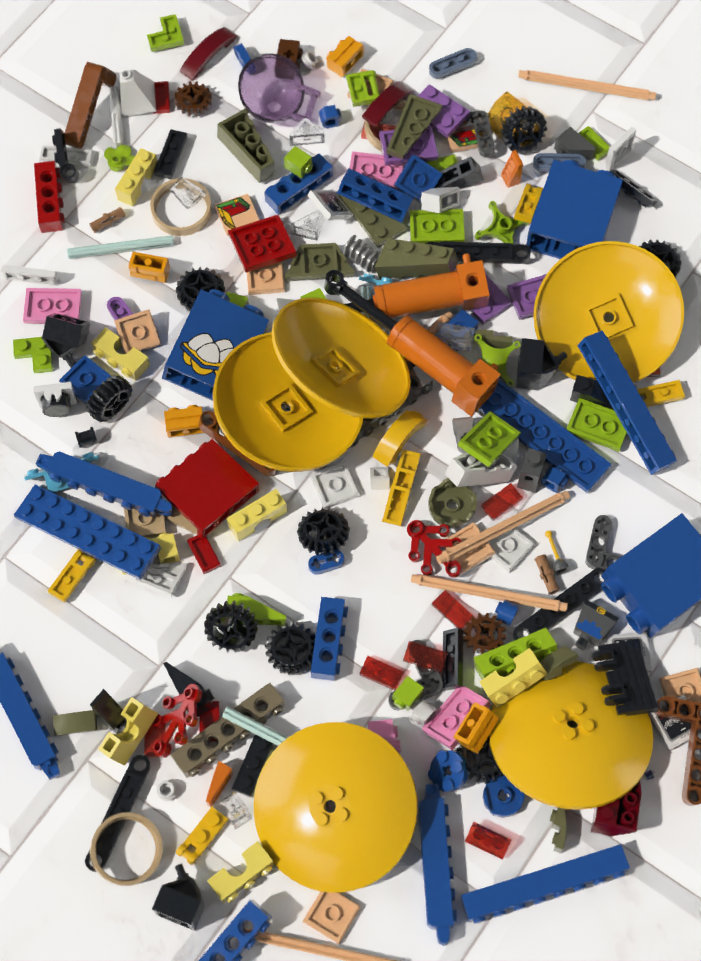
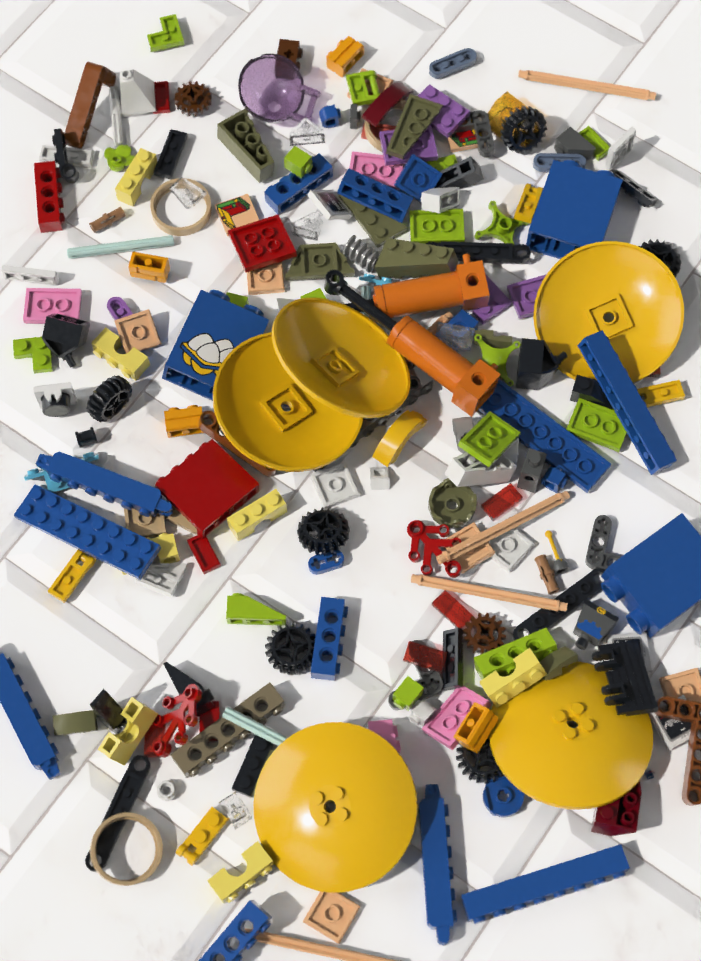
blue plate [59,355,112,405] -> none
black piece [152,863,205,931] -> none
black gear [176,266,225,311] -> none
dark red slope [179,27,237,81] -> none
black gear [204,600,258,653] -> none
orange slope [206,761,233,808] -> none
blue beam [233,43,254,73] -> none
white plate [301,52,318,69] -> none
clear red plate [359,656,404,691] -> none
yellow slope [382,449,421,527] -> none
blue plate [428,750,468,792] -> none
clear red plate [465,821,512,860] -> none
blue plate [495,600,519,626] -> none
orange slope [501,150,523,188] -> none
olive slope [549,808,567,853] -> none
none -> dark grey plate [350,104,361,129]

